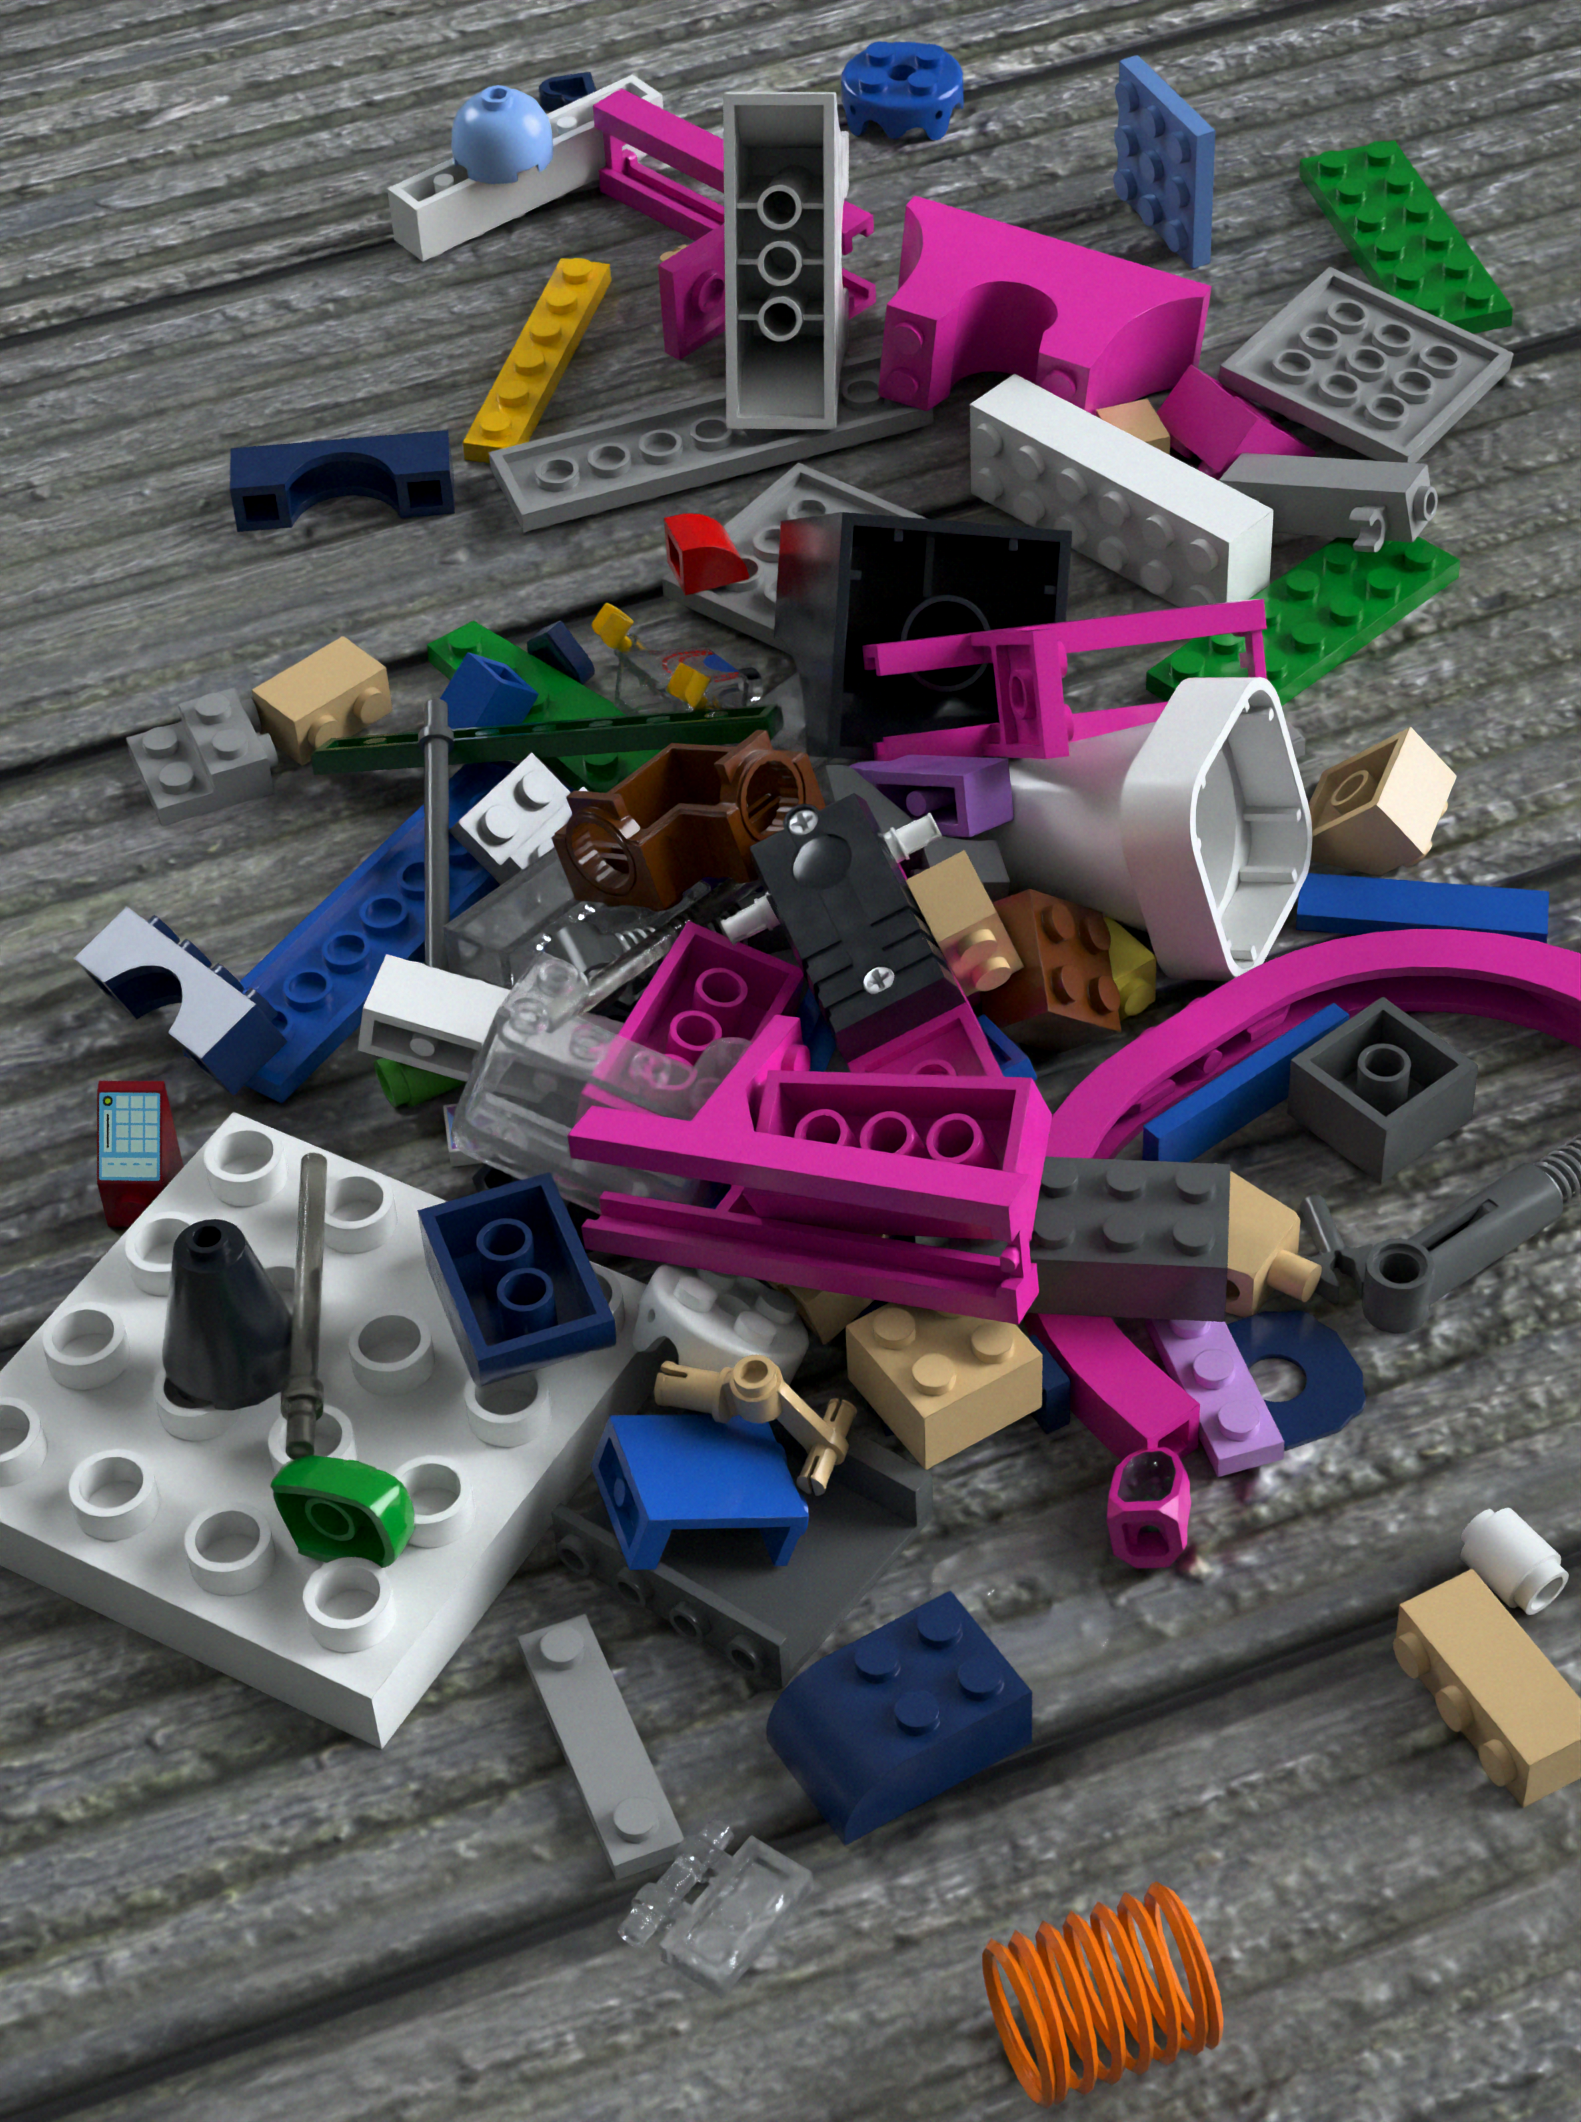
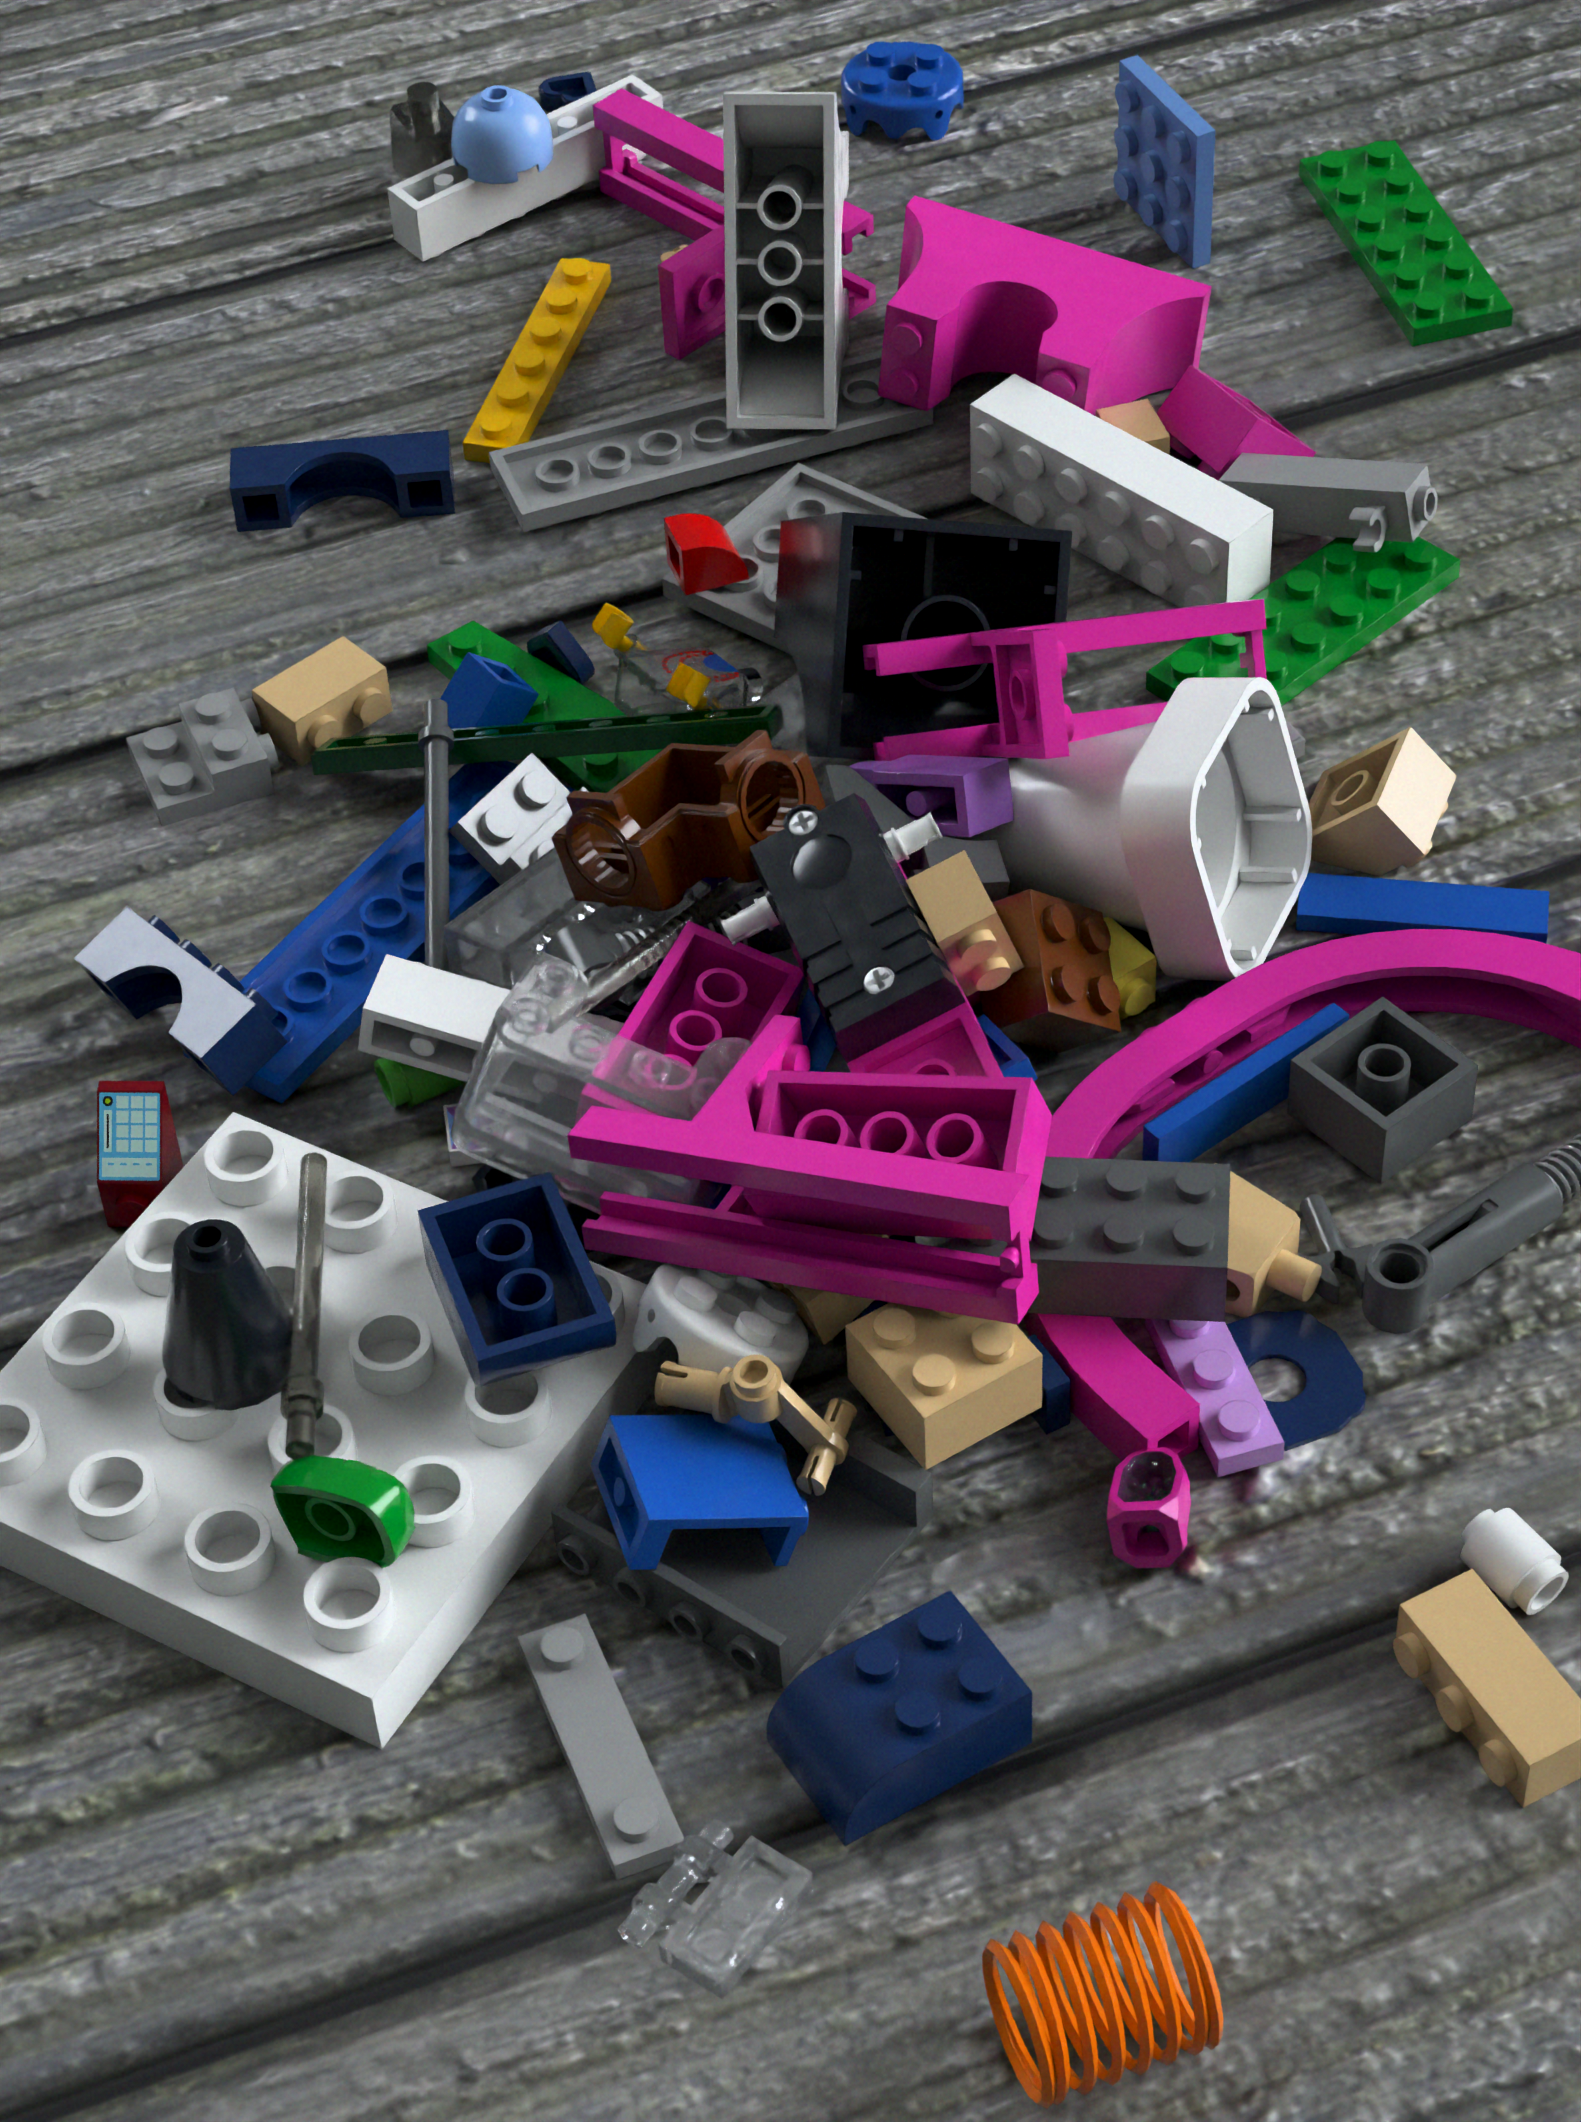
light grey plate [1218,267,1514,463] -> none
none -> clear smoke torso [389,82,455,181]

